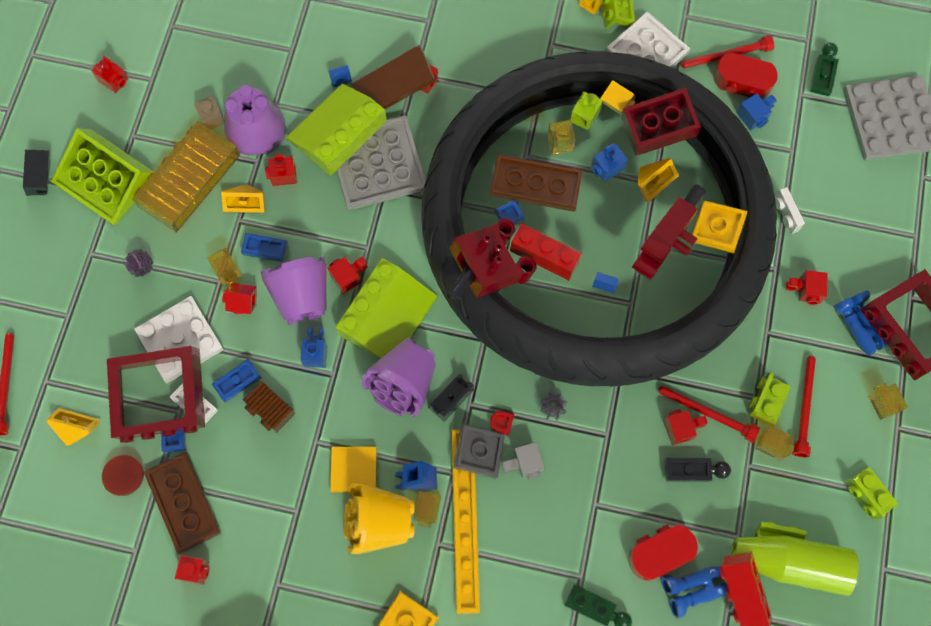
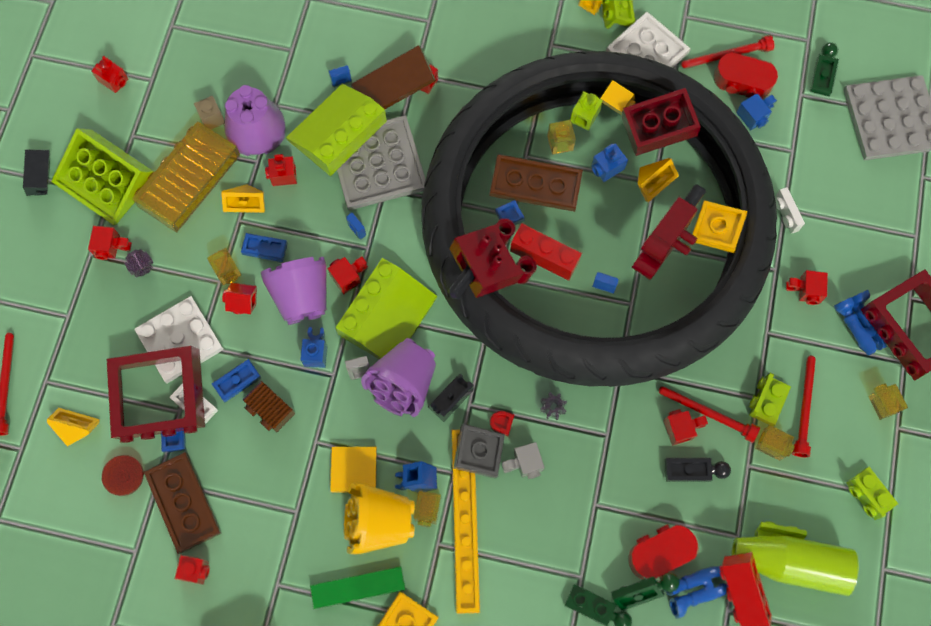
none -> red brick [88,226,132,260]
none -> green tile [310,567,406,609]
none -> light grey tile [345,356,370,380]
none -> blue tile [346,213,366,240]
none -> dark green plate [611,573,680,611]

